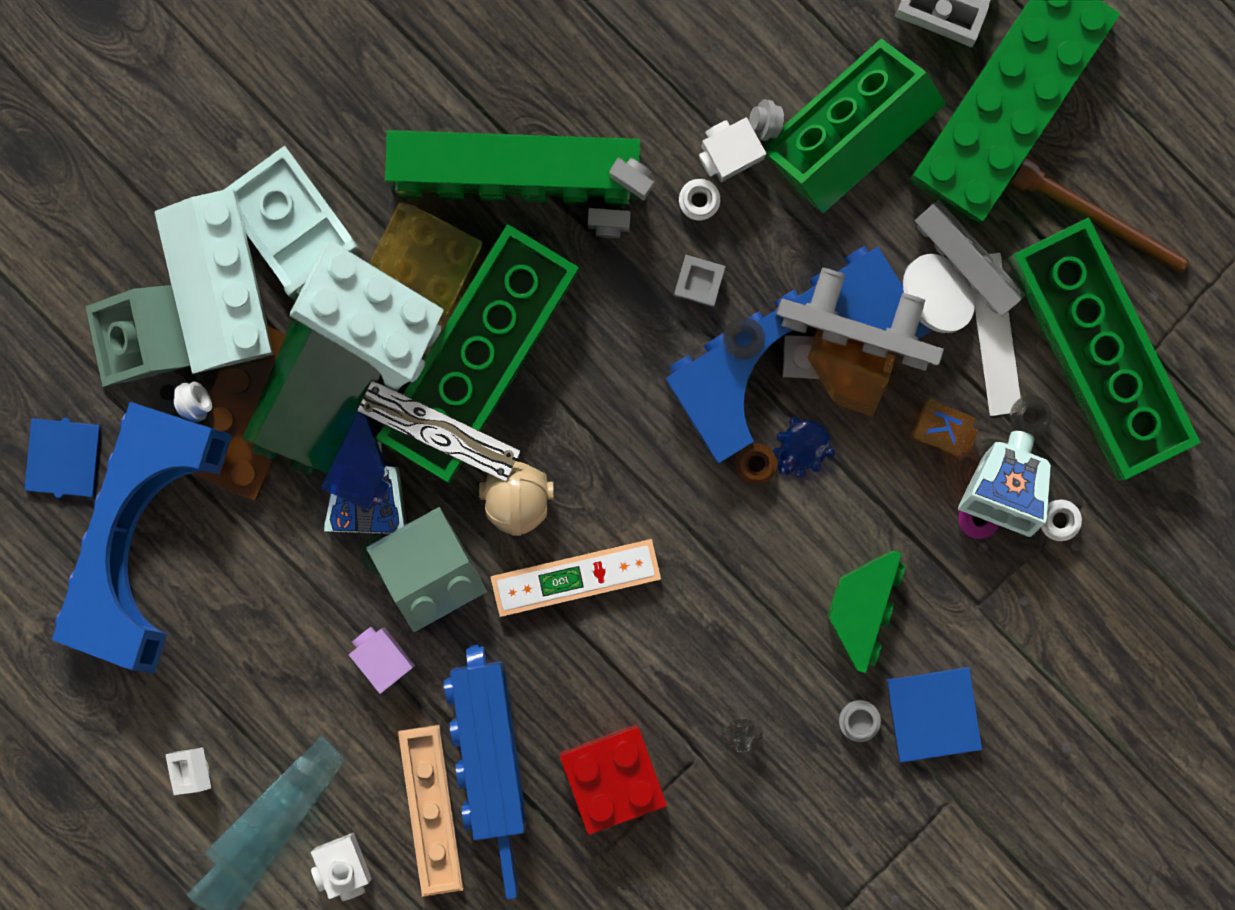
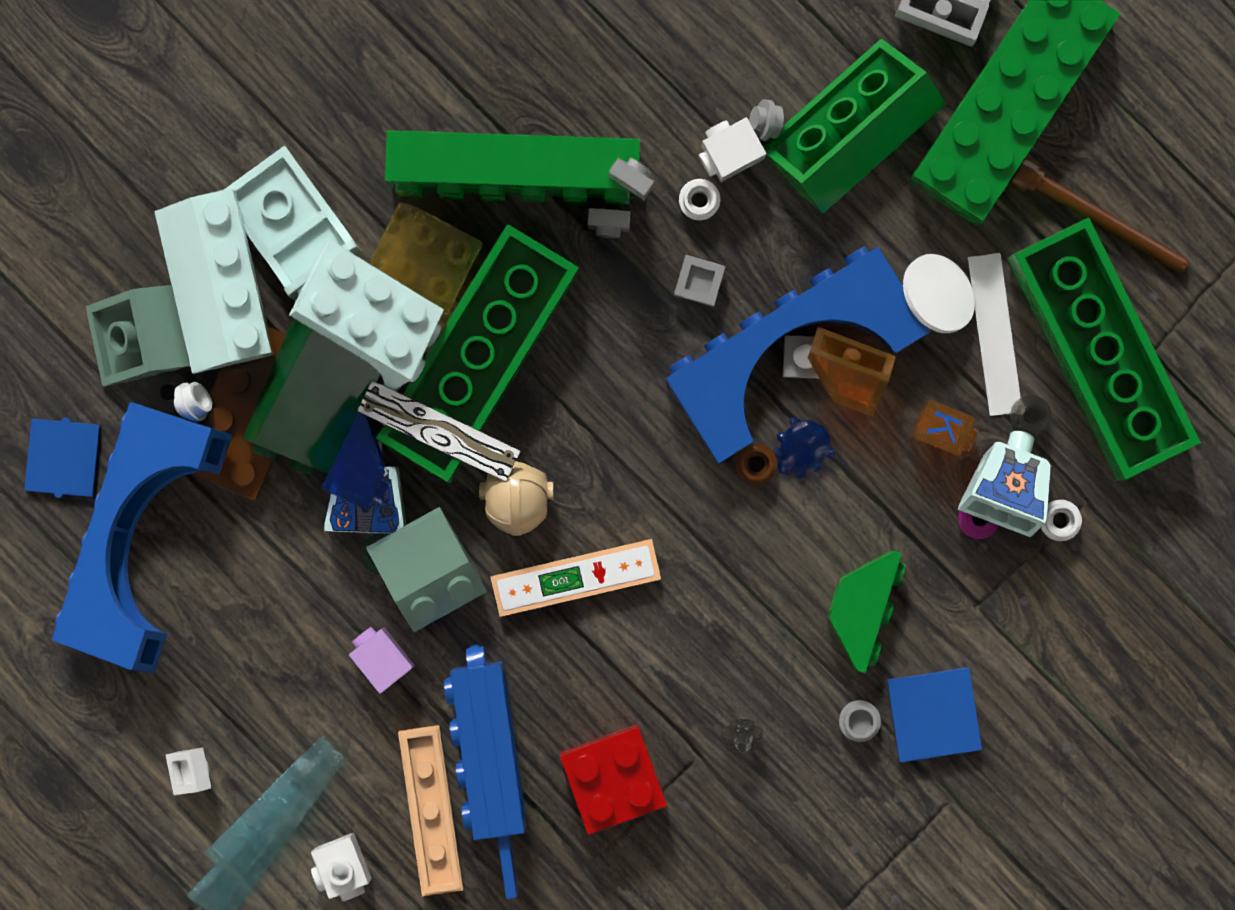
clear smoke plate [723,318,765,360] -> none
light grey plate [775,268,943,371] -> none
light grey piece [915,199,1026,317] -> none

